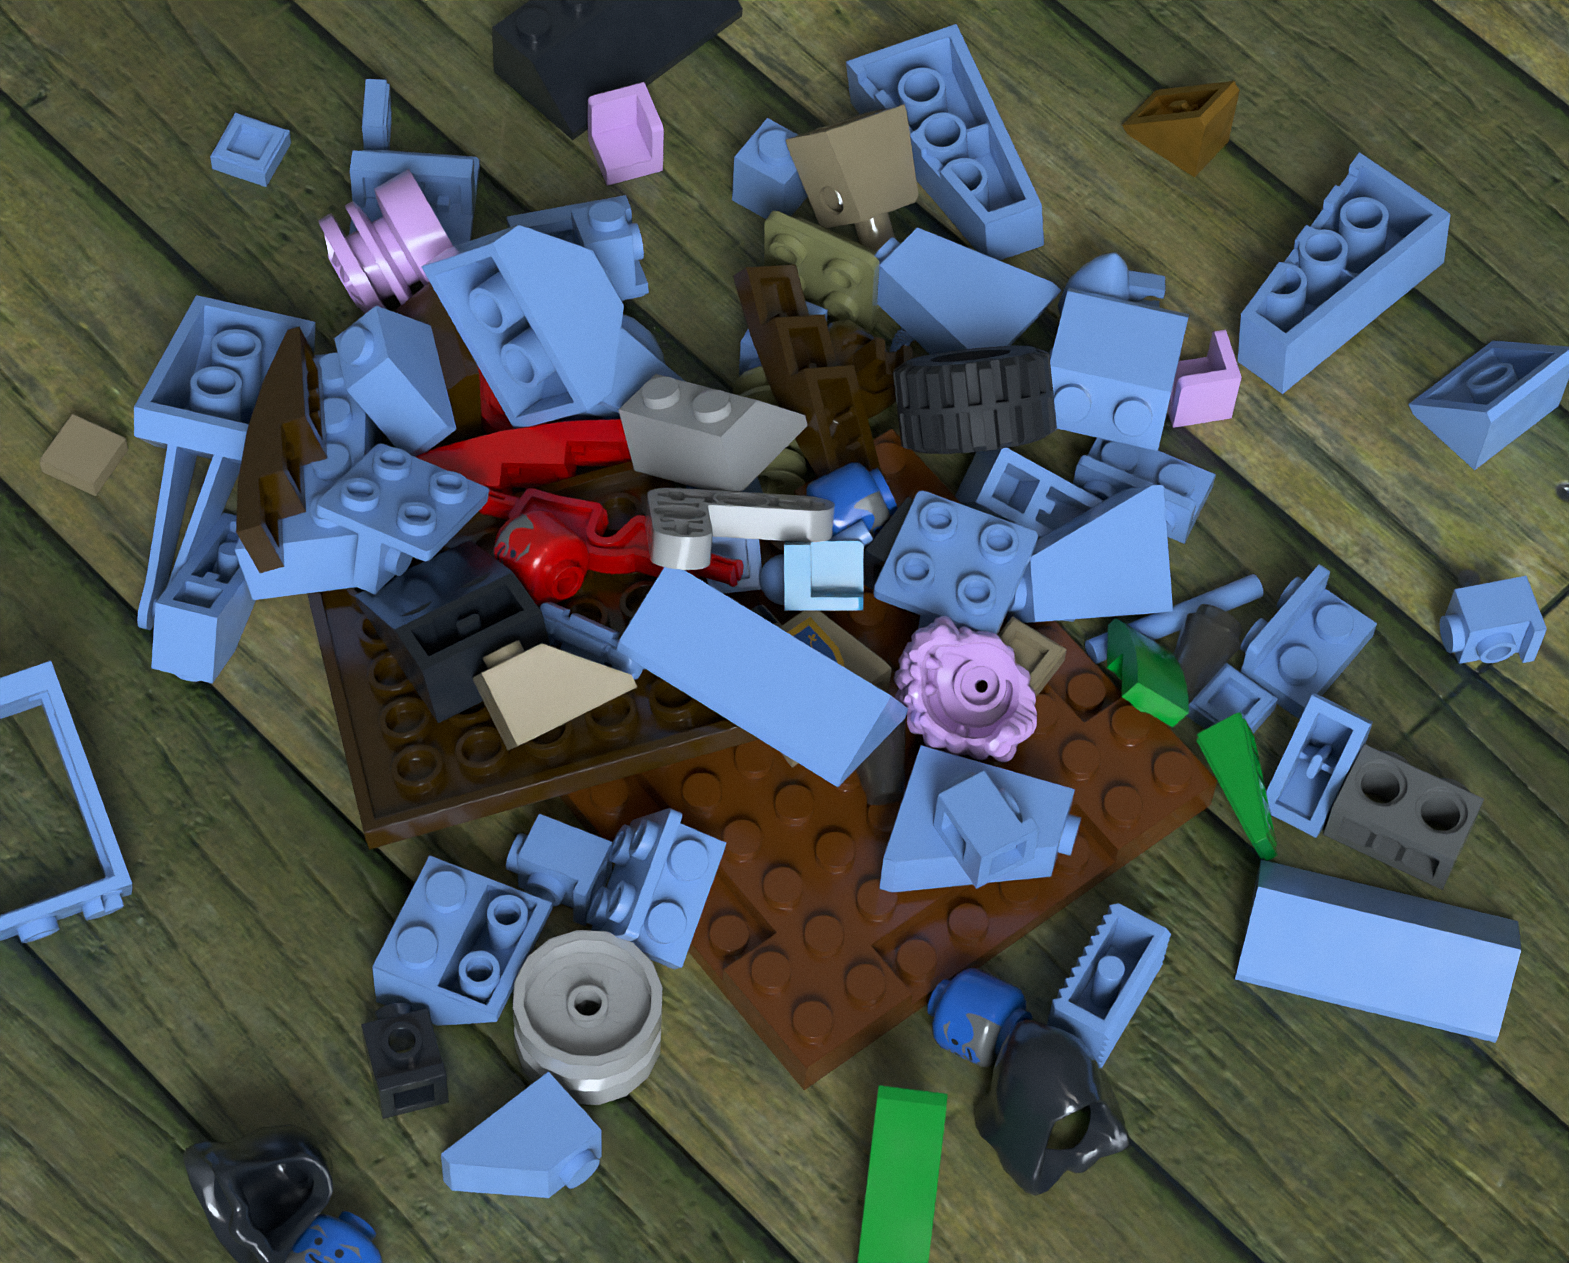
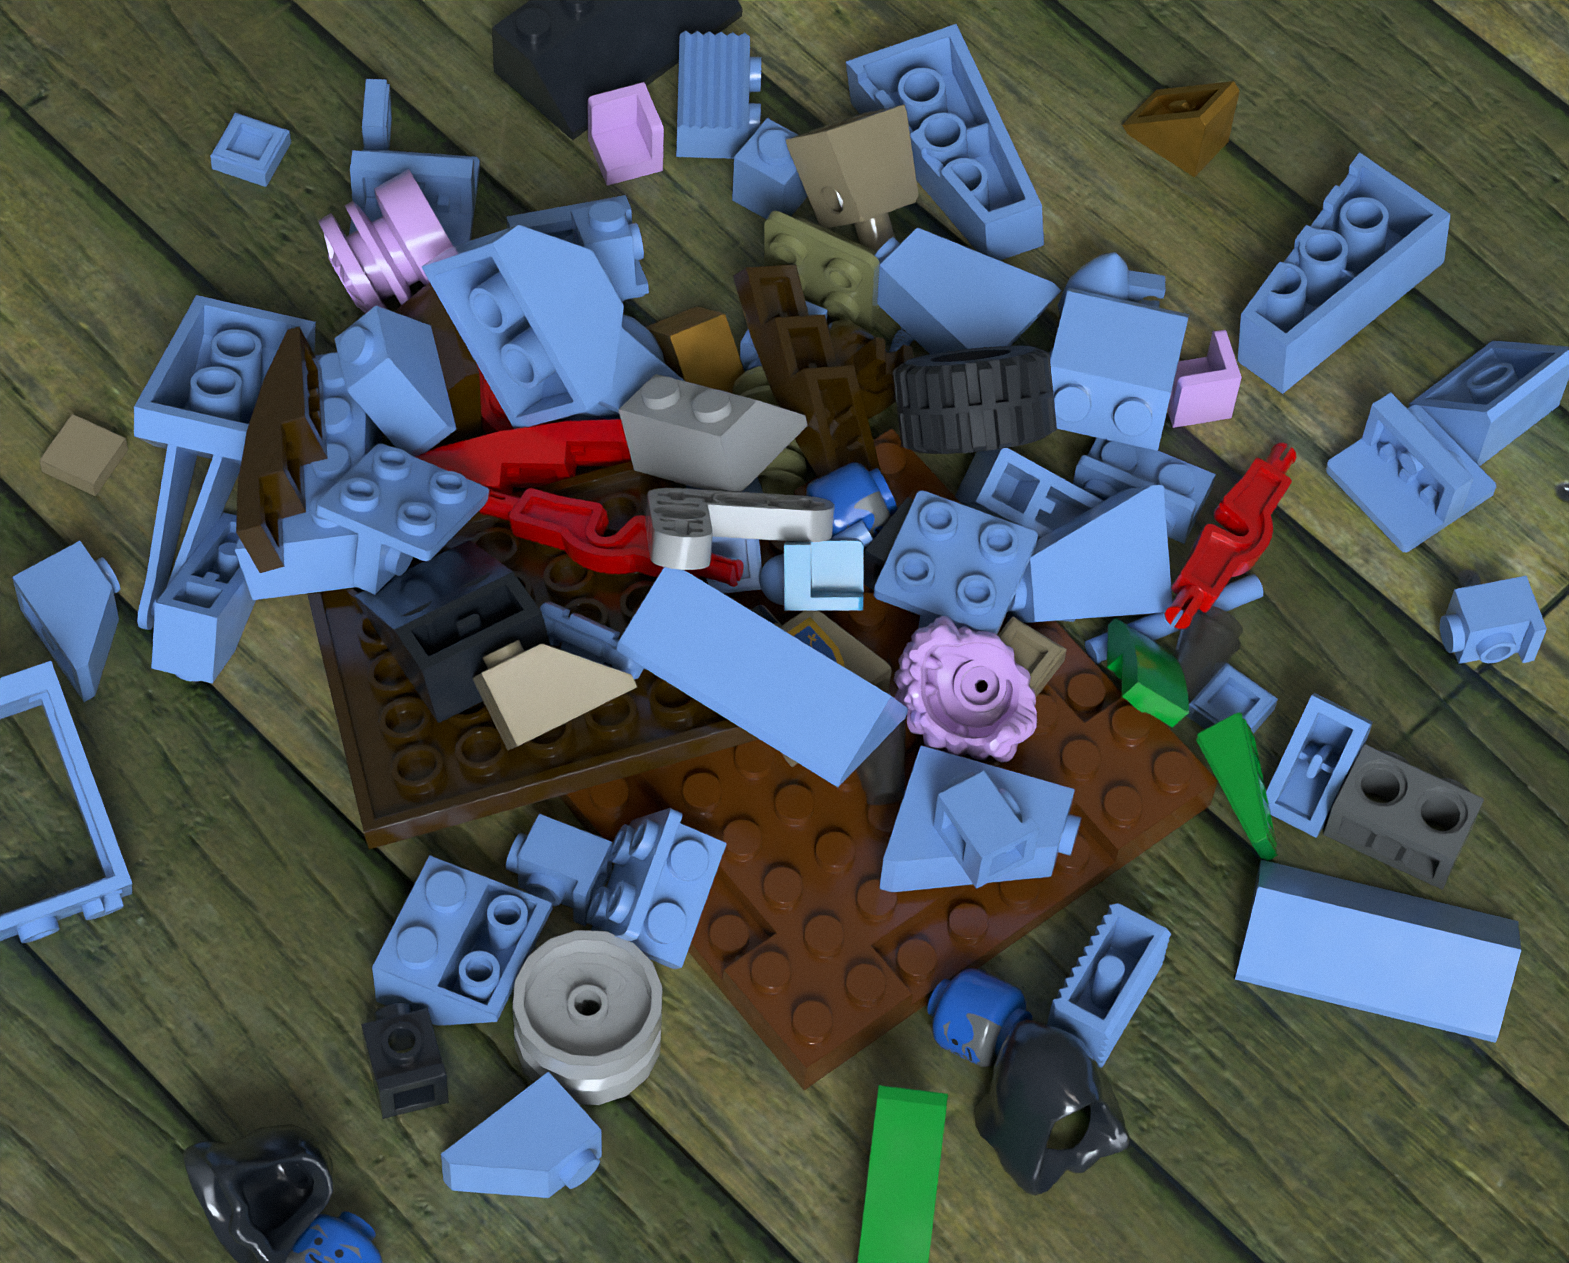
red head [493,510,590,606] -> none
medium blue bracket [1240,564,1377,719] -> none
none -> medium blue slope [12,541,121,702]
none -> pearl gold slope [645,306,745,394]
none -> medium blue brick [676,31,761,159]
none -> red piece [1165,443,1297,629]
none -> medium blue bracket [1326,392,1496,552]

